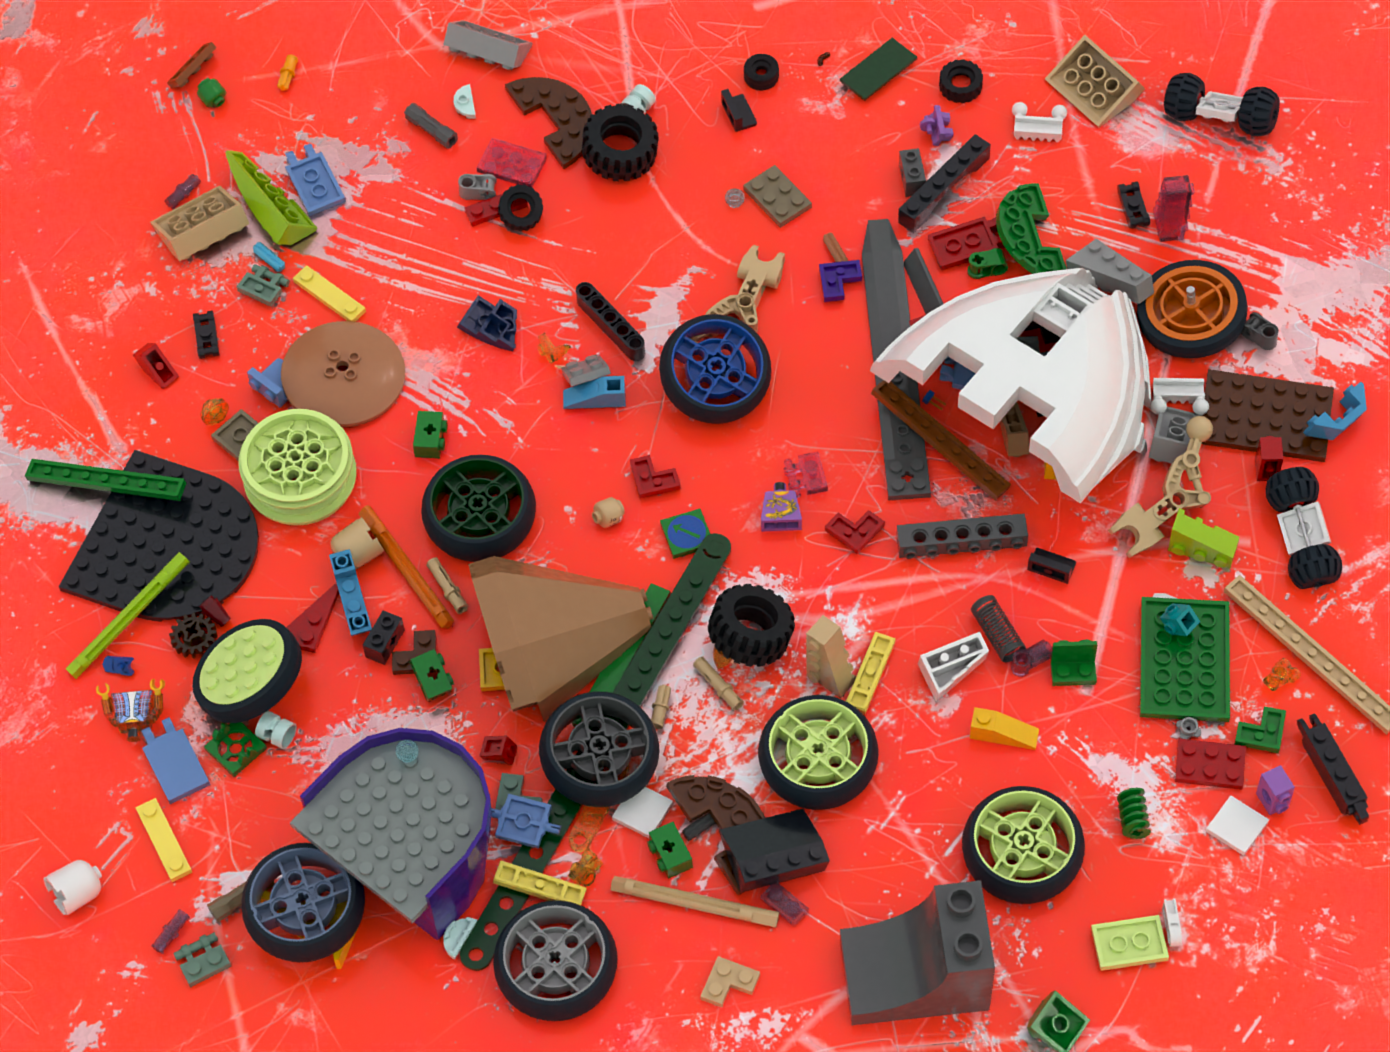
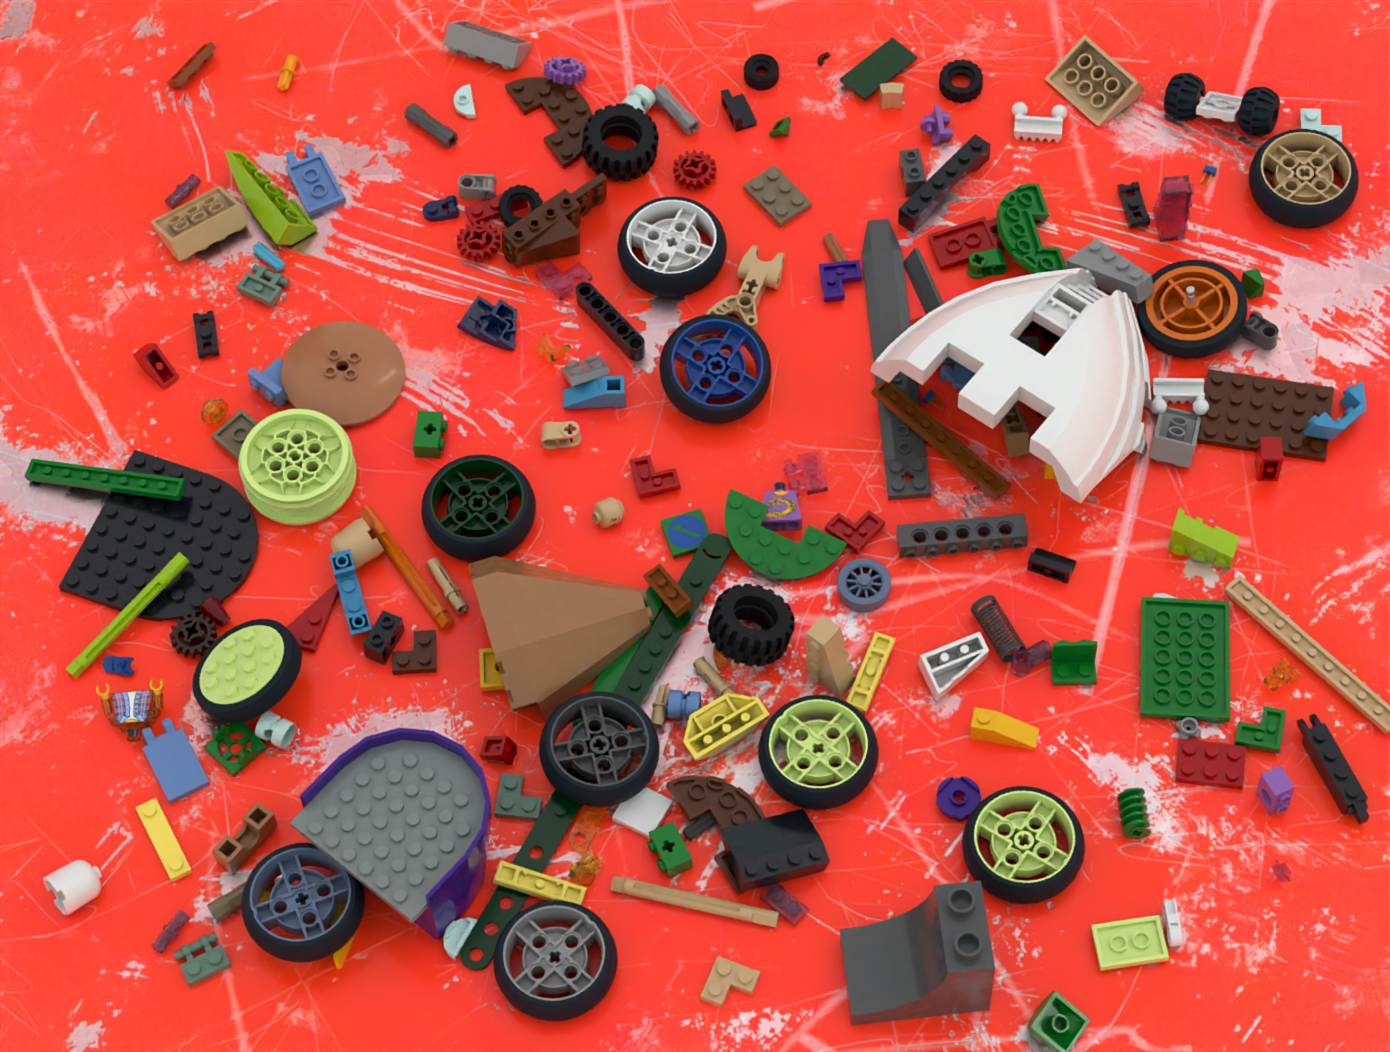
green head [197,78,226,107] -> none
light yellow plate [293,265,366,322] -> none
clear light blue plate [396,739,419,762] -> none
green brick [410,649,454,702] -> none
clear pink plate [476,138,547,188] -> none
medium blue plate [491,794,561,849] -> none
clear light blue plate [725,188,745,208] -> none
tan piece [1108,416,1213,558] -> none
teal brick [1160,603,1200,636] -> none
white tile [1206,795,1269,856] -> none
black plate [1265,467,1342,589] -> none
none -> medium nougat arch [212,802,278,874]
none -> dark blue plate [422,195,460,222]
none -> red gear [457,221,500,262]
none -> reddish brown wedge [502,173,607,269]
none -> clear pink plate [535,261,592,301]
none -> tan piece [541,421,582,449]
none -> medium lavender gear [544,56,586,85]
none -> wheel [617,196,727,297]
none -> dark orange plate [643,563,694,618]
none -> light grey axle [652,84,700,135]
none -> medium blue wheel [667,690,701,720]
none -> red gear [673,149,716,190]
none -> light yellow wedge [683,693,770,761]
none -> green plate [724,489,847,580]
none -> green slope [769,117,791,137]
none -> sand blue wheel [837,558,891,612]
none -> piece [879,82,904,109]
none -> dark purple plate [936,776,981,822]
none -> blue piece [1200,164,1217,185]
none -> green slope [1241,268,1265,299]
none -> wheel [1249,129,1359,229]
none -> clear pink plate [1271,859,1291,883]
none -> light aqua plate [1300,108,1342,143]

